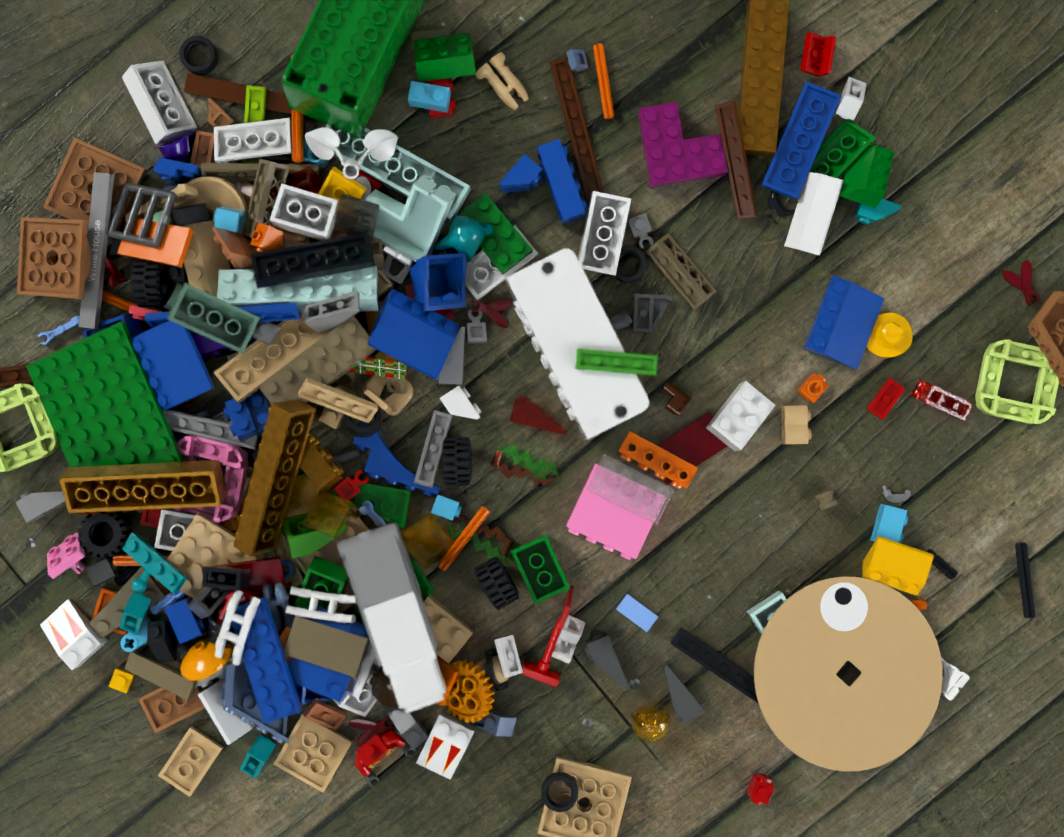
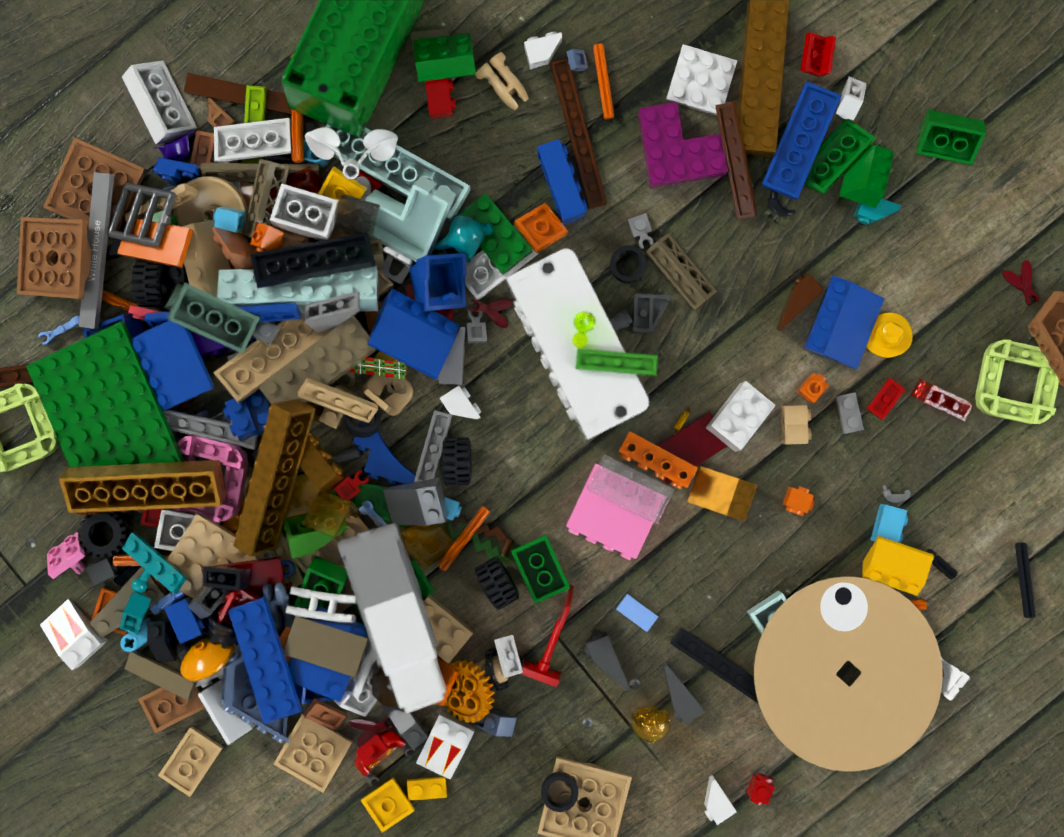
light grey slope [15,491,66,523] -> none
dark red piece [106,258,127,288] -> none
yellow plate [109,667,135,693] -> none
black tyre [170,203,210,226] -> none
black tyre [179,35,219,75] -> none
white piece [215,590,261,665] -> none
teal slope [239,735,276,779] -> none
medium azure brick [408,81,451,113] -> none
piece [490,444,558,486] -> none
blue slope [499,154,543,193] -> none
clear red slope [510,396,567,435] -> none
white slope [552,615,586,664] -> none
white slope [578,191,631,275] -> none
reddish brown piece [662,381,691,416] -> none
white slope [784,172,844,256] -> none
dark tan wheel [814,489,838,510] -> none
none -> yellow plate [361,777,415,833]
none -> dark grey slope [383,478,449,526]
none -> yellow plate [407,777,447,801]
none -> orange plate [514,202,568,253]
none -> white slope [524,32,562,69]
none -> clear neon green plate [572,311,595,348]
none -> white plate [666,44,737,116]
none -> yellow piece [673,406,691,434]
none -> pearl gold slope [687,466,757,522]
none -> white slope [704,775,736,825]
none -> reddish brown slope [777,274,825,331]
none -> orange brick [782,486,815,517]
none -> light grey plate [835,392,864,434]
none -> green slope [916,109,986,165]

